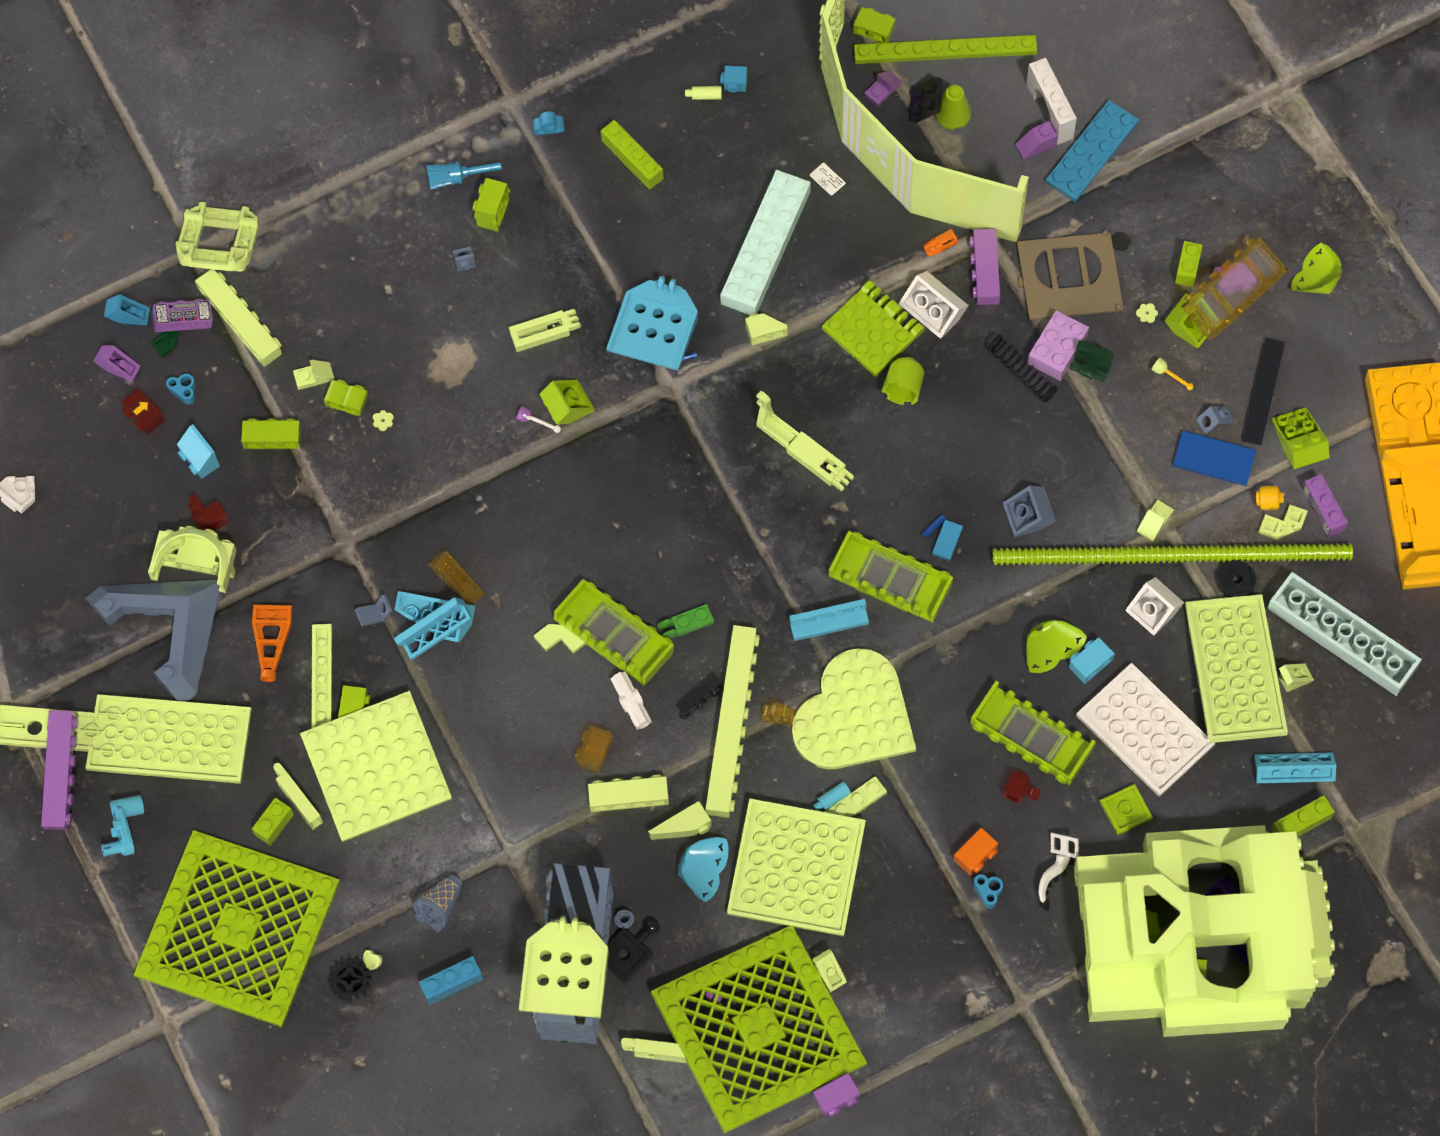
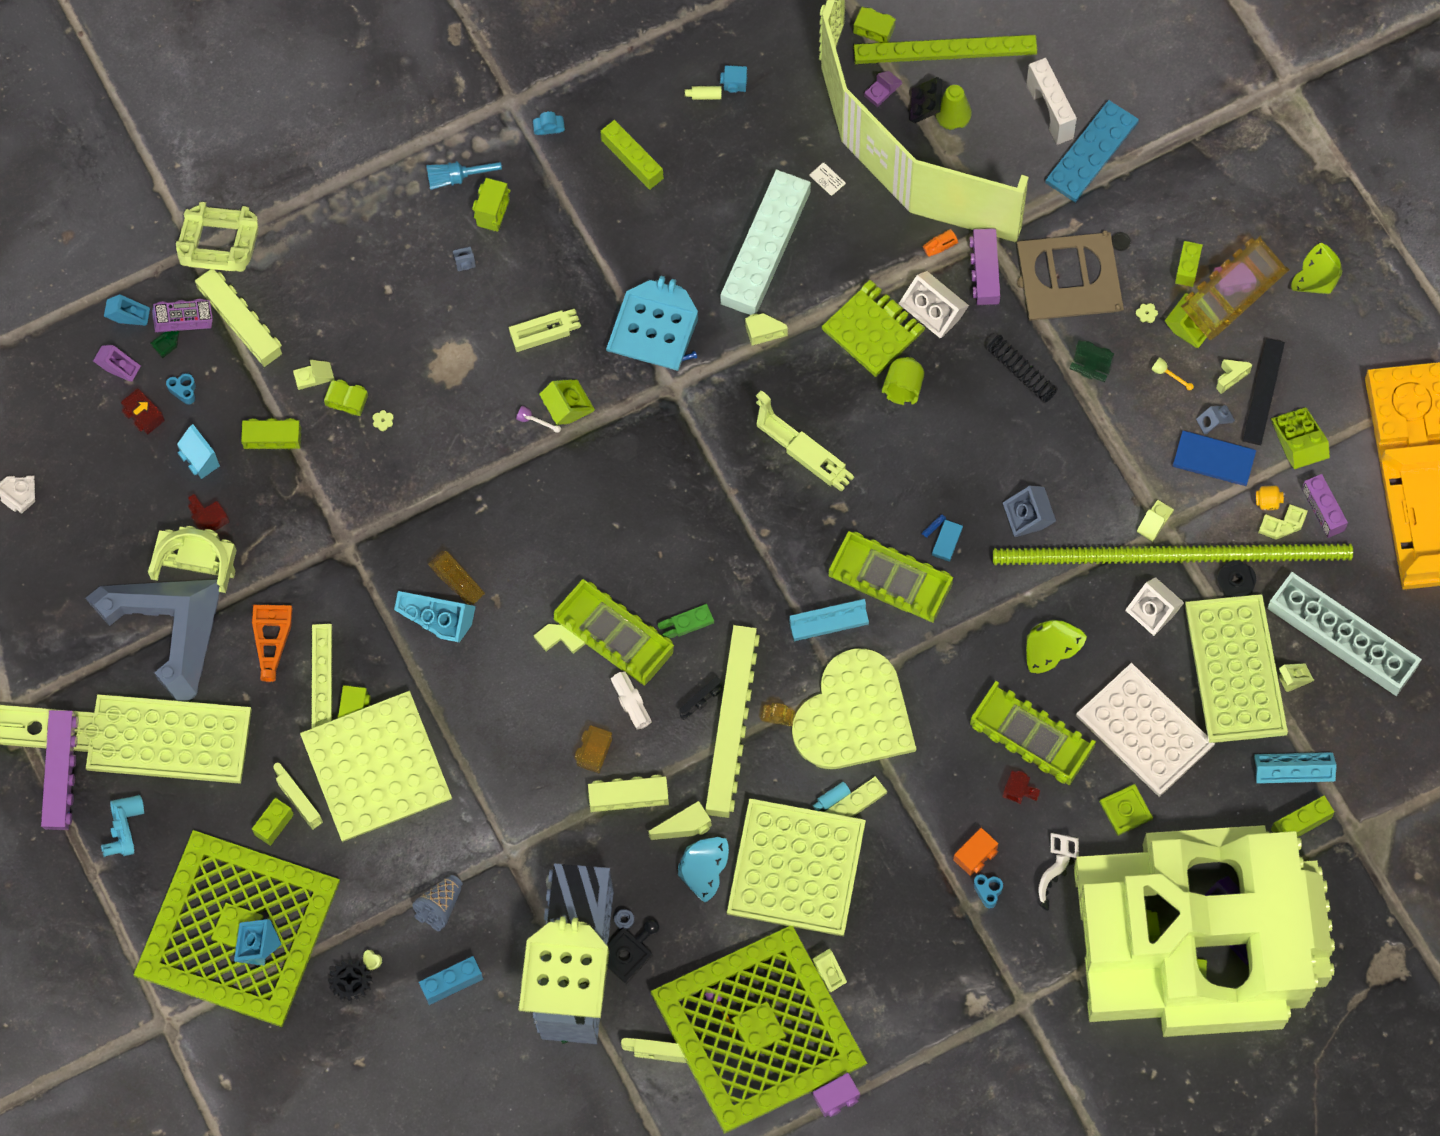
sand blue bracket [355,595,392,626] -> none
medium azure fence [394,597,473,660] -> none
medium lavender slope [1015,121,1057,160] -> none
lavender brick [1028,310,1089,381] -> none
medium azure brick [1069,637,1115,684] -> none
none -> dark azure slope [234,919,282,966]
none -> yellowish green slope [1216,360,1252,394]

